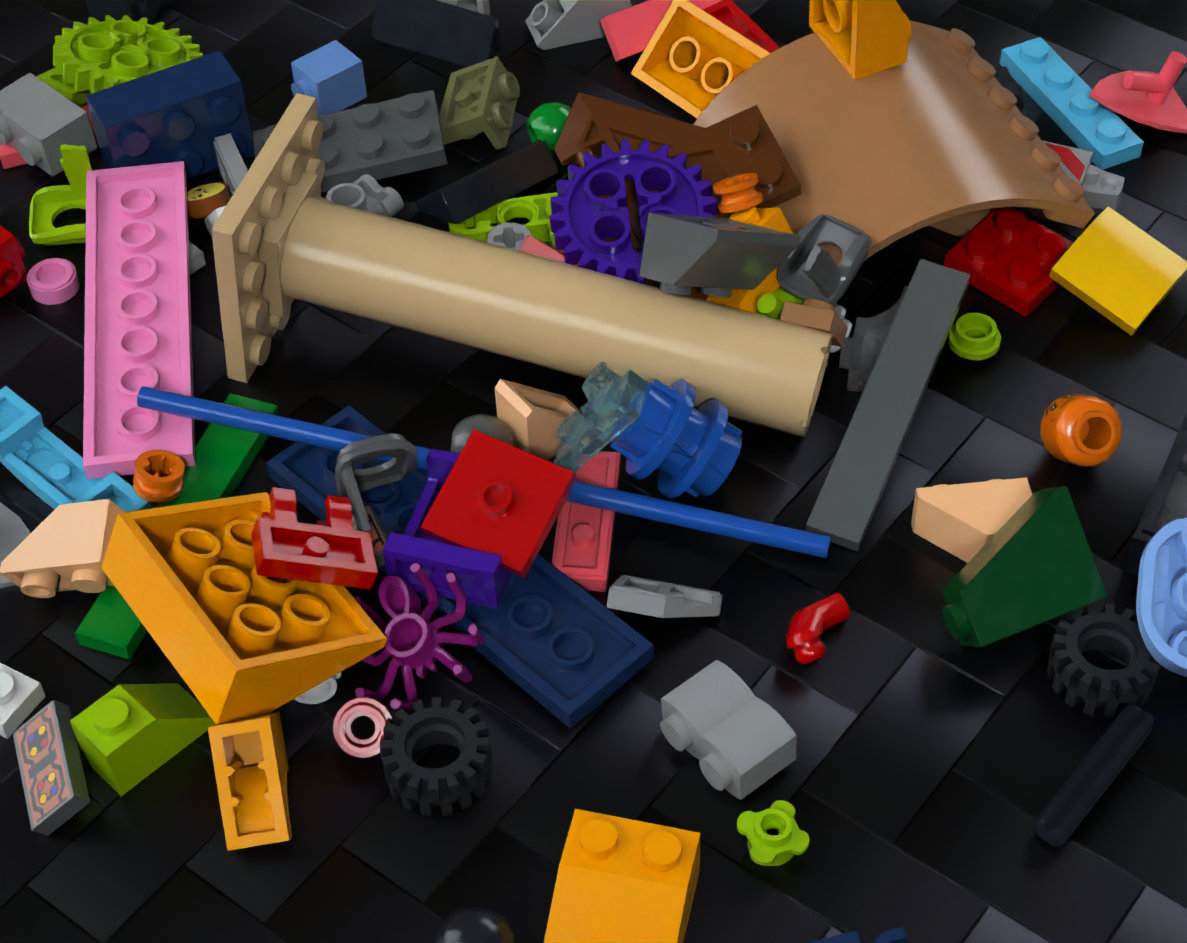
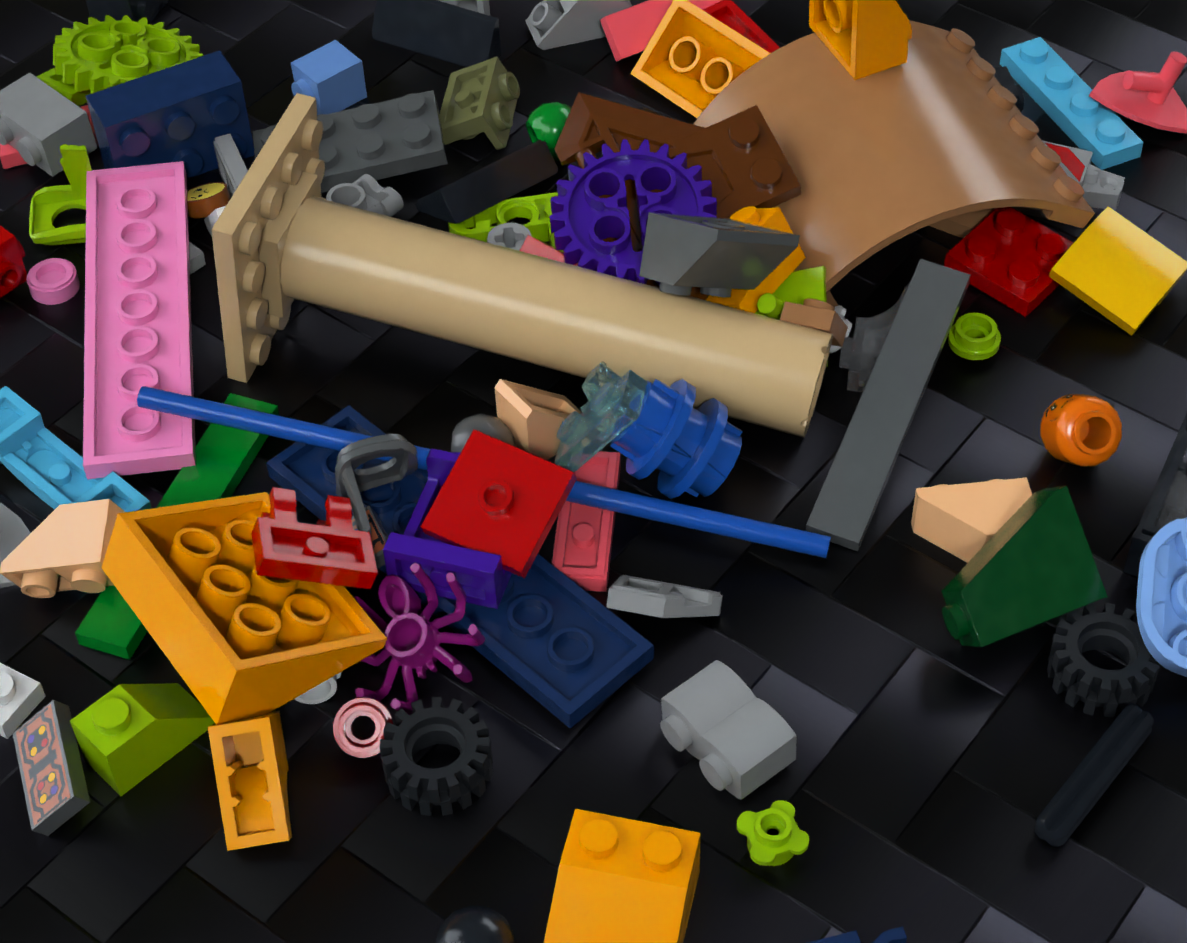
orange bush [133,449,185,503] -> none
orange bush [713,173,763,213] -> none
dark grey piece [777,214,871,305] -> none
red arm [785,593,850,665] -> none

